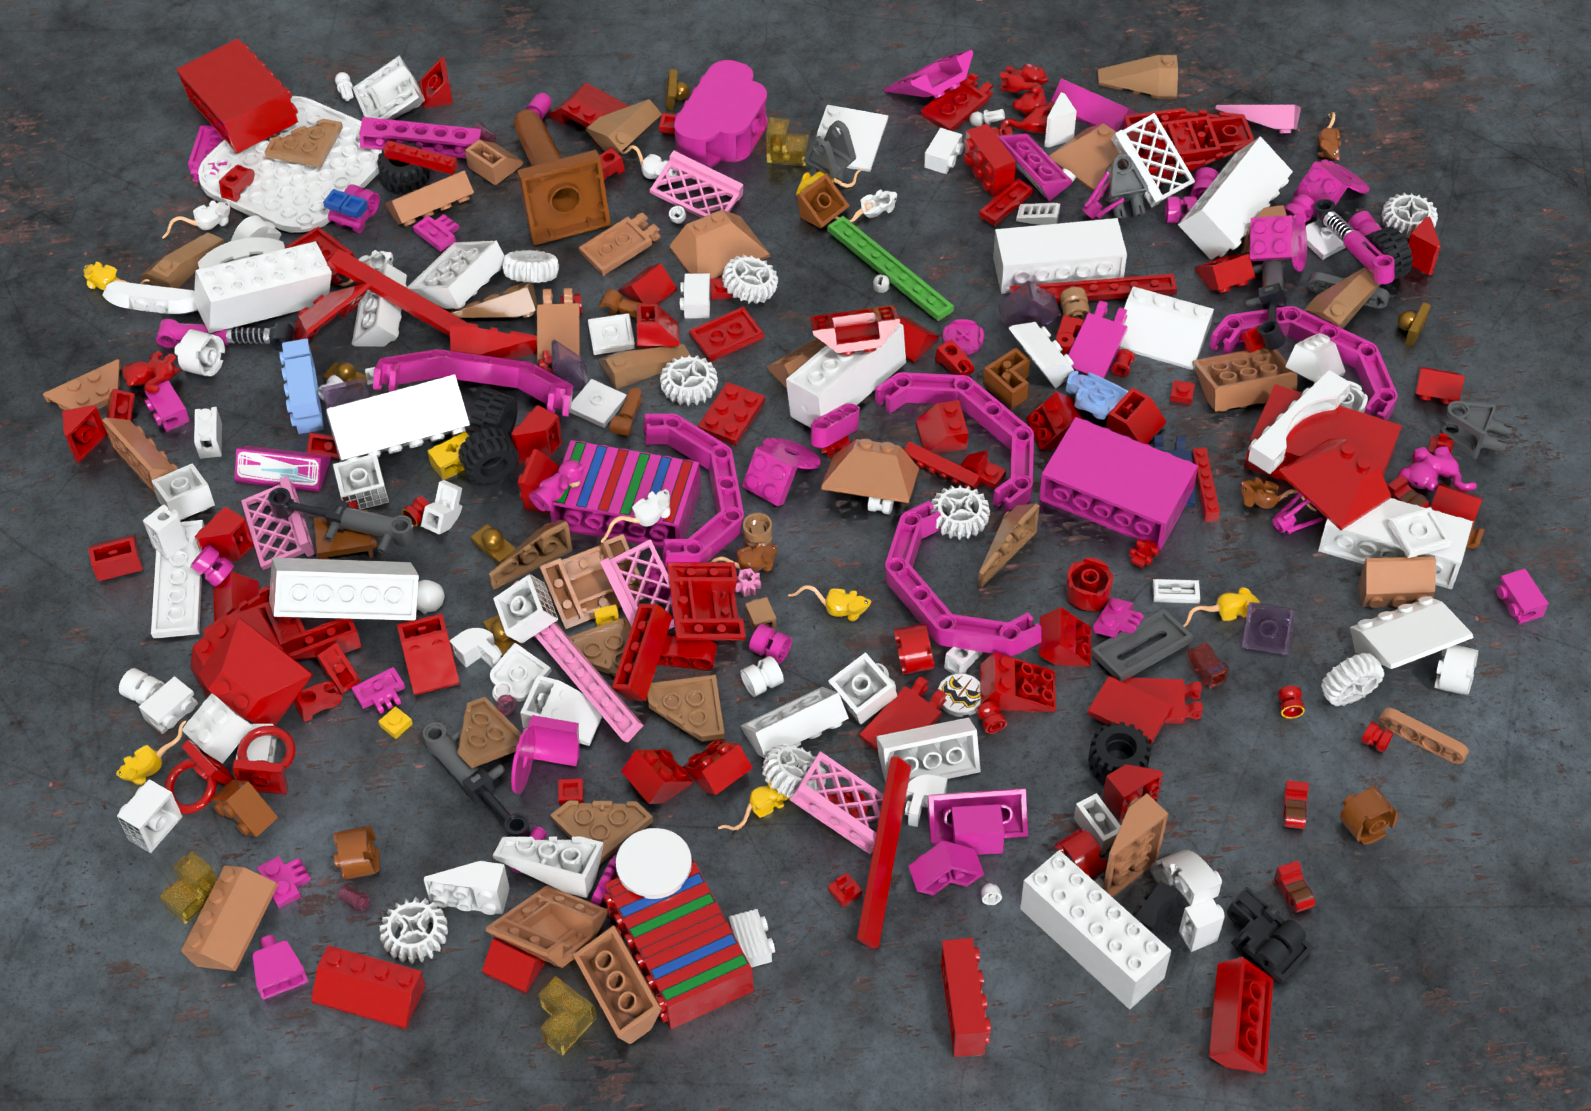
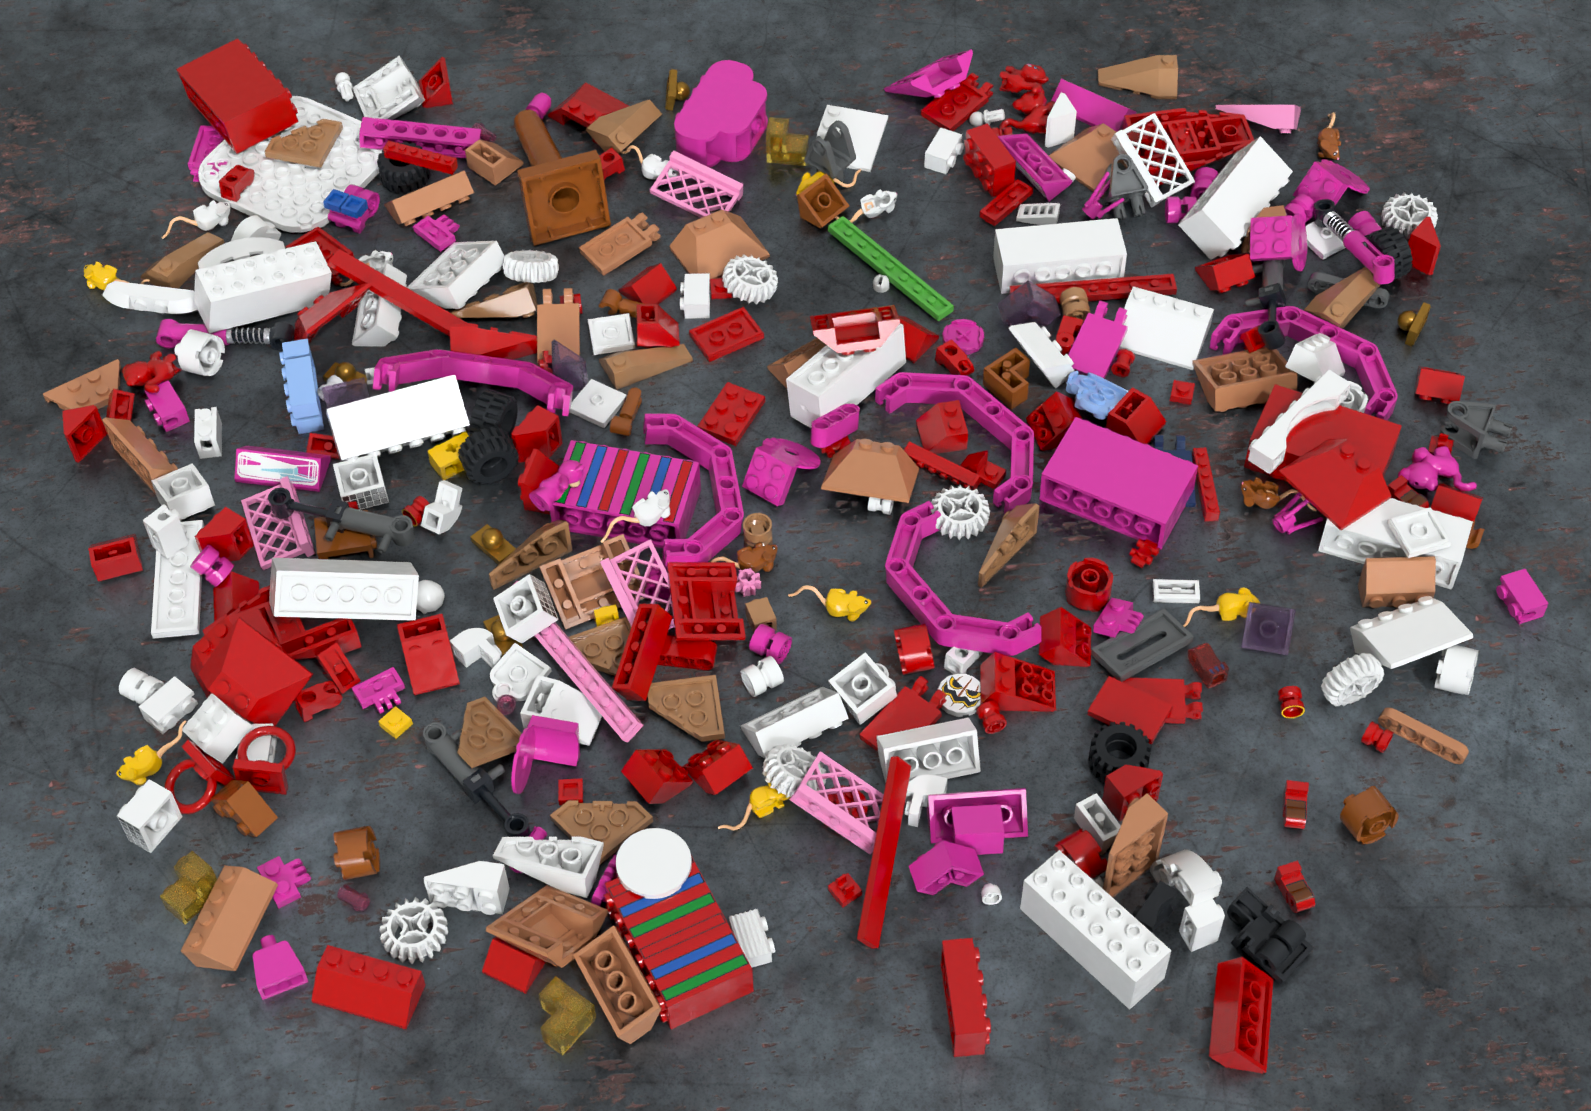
red plate [659,113,677,134] -> none
white gear [660,354,718,407] -> none
white hinge [669,206,686,224] -> none

